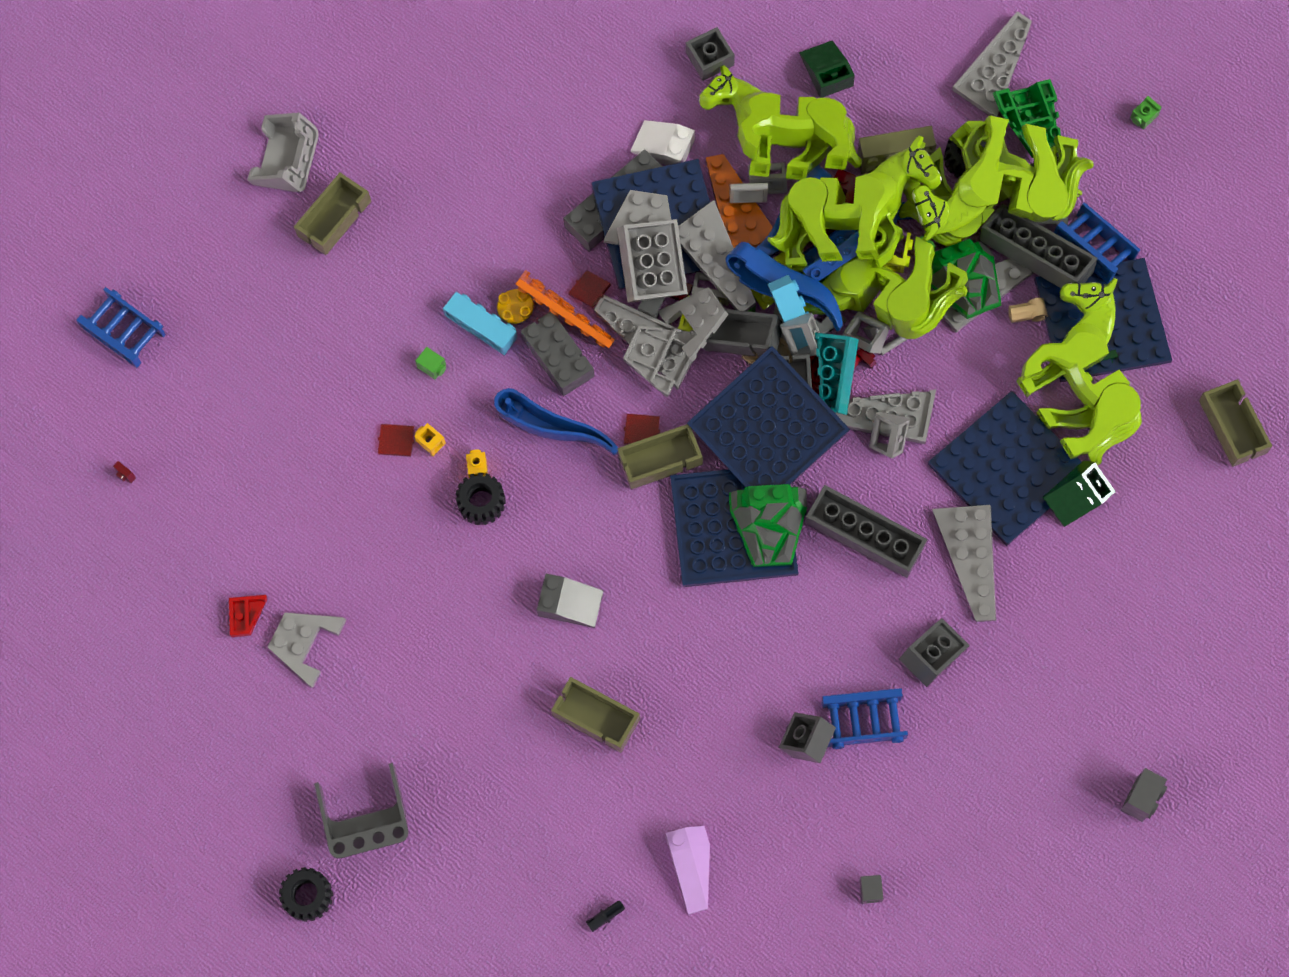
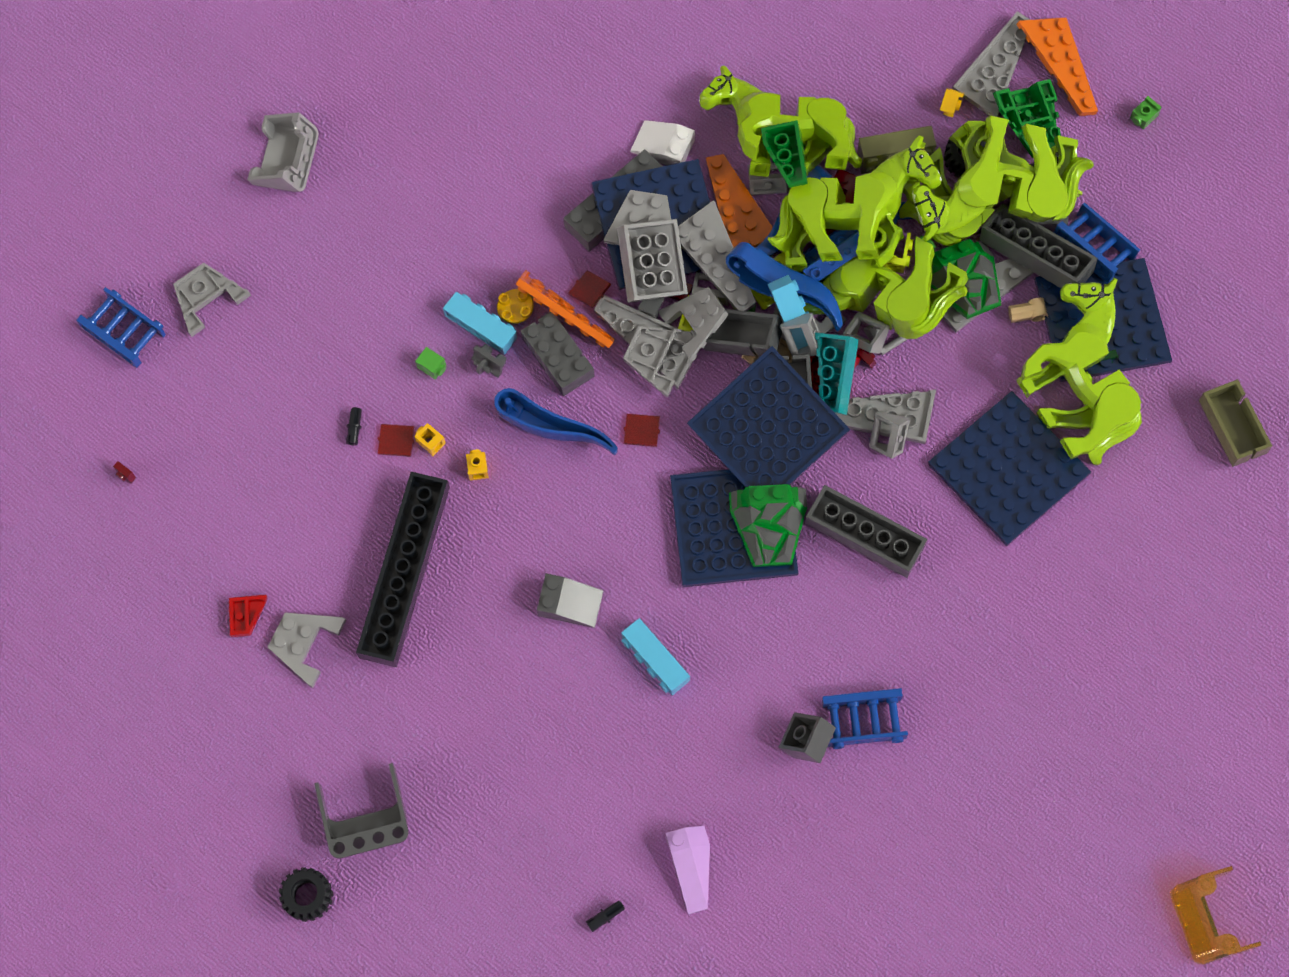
olive piece [294,172,371,255] -> none
black tyre [456,473,506,525] -> none
olive piece [551,677,640,753] -> none
olive piece [618,424,703,490] -> none
dark grey brick [685,27,735,81] -> none
light grey tile [729,183,768,203] -> none
dark green slope [799,40,855,98] -> none
dark grey panel [860,875,884,904] -> none
dark grey slope [899,618,970,687] -> none
light grey wing [932,505,996,622] -> none
dark green slope [1042,460,1116,527] -> none
dark grey brick [1120,768,1167,822] -> none
none -> light grey wing [173,263,251,337]
none -> black axle [346,407,362,446]
none -> black brick [356,472,450,668]
none -> dark grey hips [471,344,507,378]
none -> medium azure brick [621,618,690,695]
none -> green wedge [761,120,808,188]
none -> yellow brick [940,88,965,117]
none -> orange wing [1016,17,1098,116]
none -> clear yellow windscreen [1170,866,1261,965]

